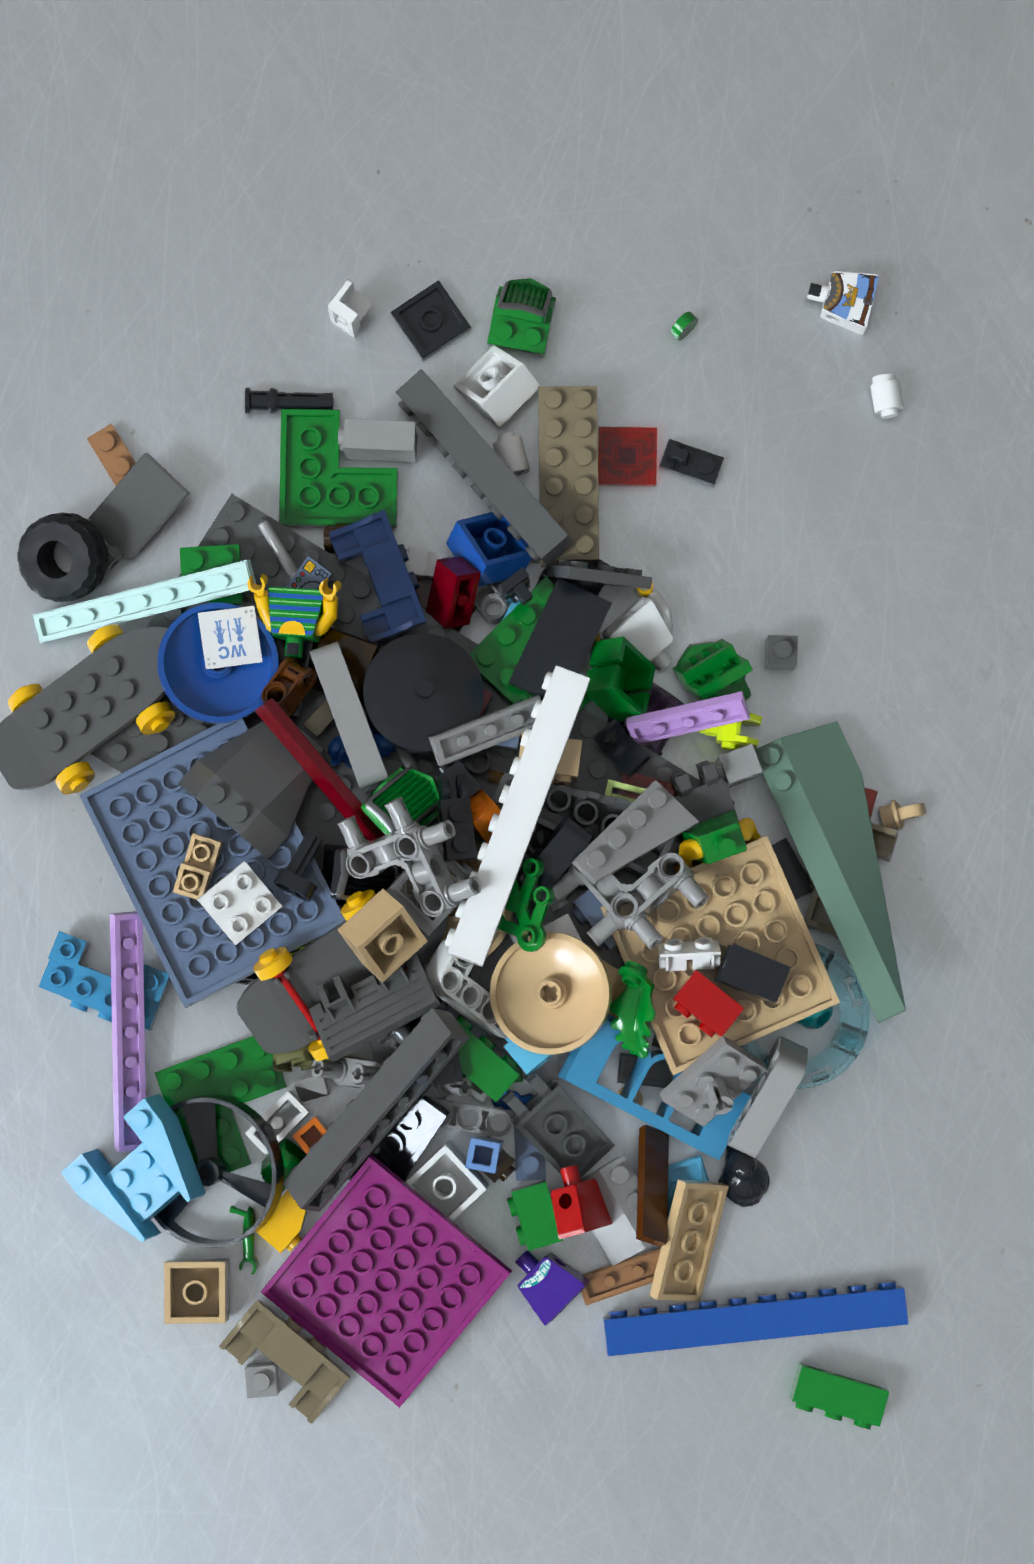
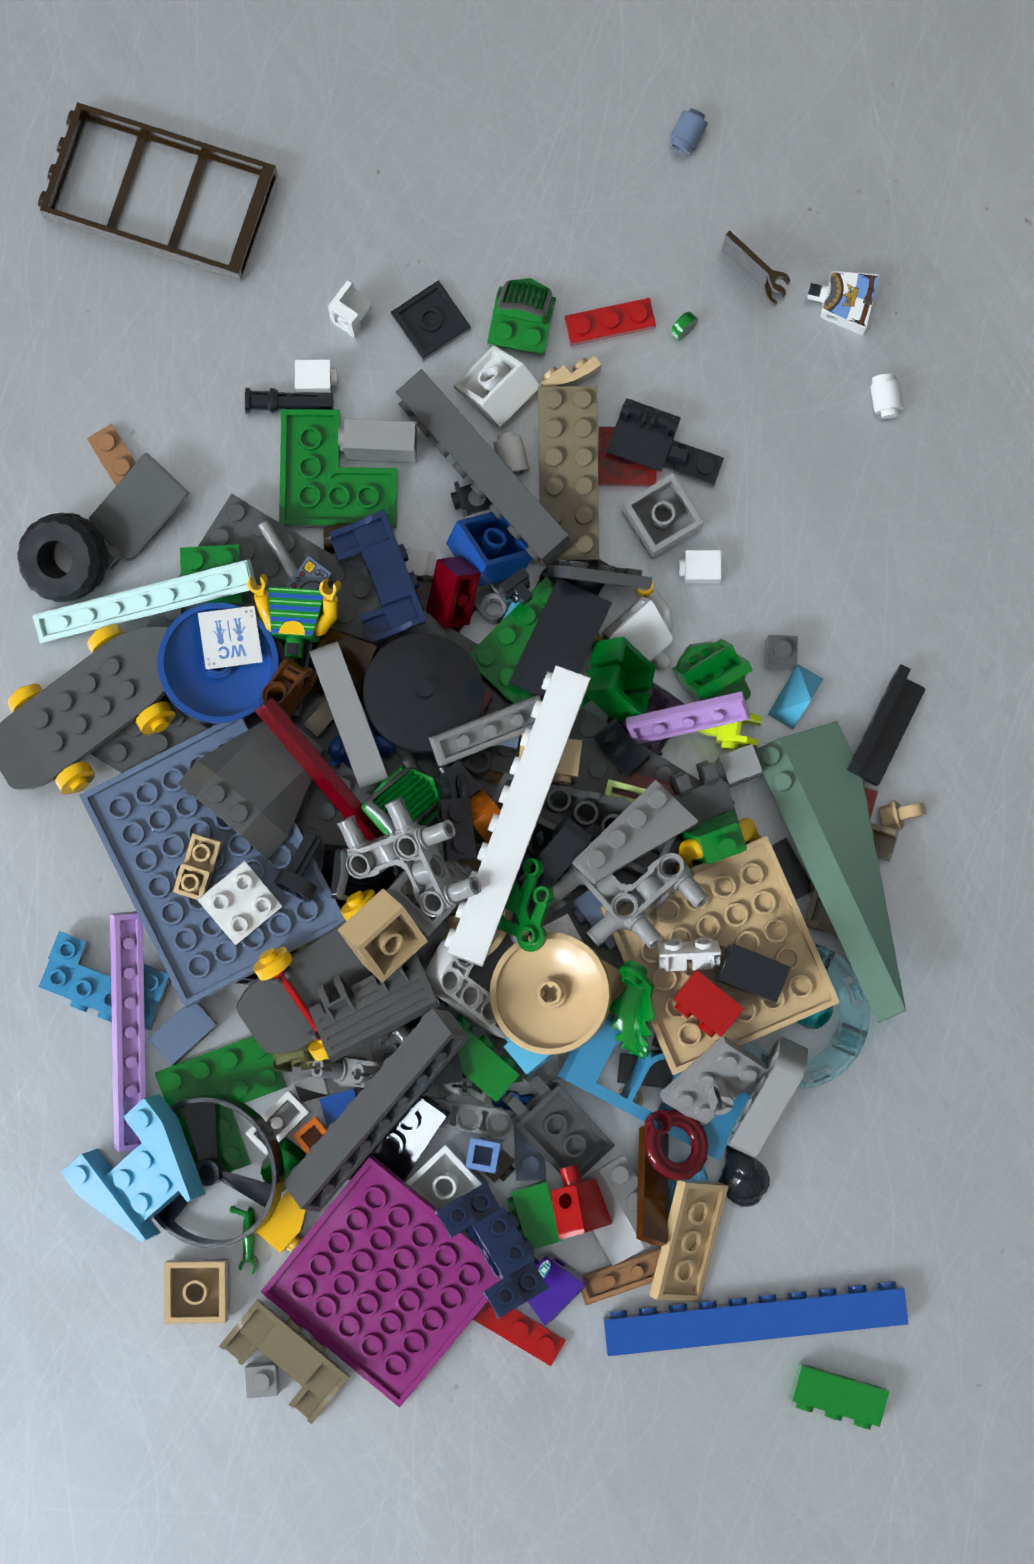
none -> dark brown window [38,102,278,281]
none -> sand blue panel [148,1002,219,1065]
none -> white brick [295,360,337,393]
none -> blue brick [319,1088,359,1127]
none -> dark blue bracket [434,1182,549,1319]
none -> black bracket [450,481,492,517]
none -> red plate [473,1301,566,1366]
none -> tan slope [541,356,602,387]
none -> red plate [564,298,656,346]
none -> black hinge [606,398,681,472]
none -> light grey brick [622,473,704,559]
none -> dark red piece [644,1109,709,1181]
none -> sand blue brick [669,108,708,154]
none -> white brick [679,550,721,584]
none -> dark brown flag [721,230,790,306]
none -> medium azure slope [768,664,823,729]
none -> black panel [847,664,925,786]

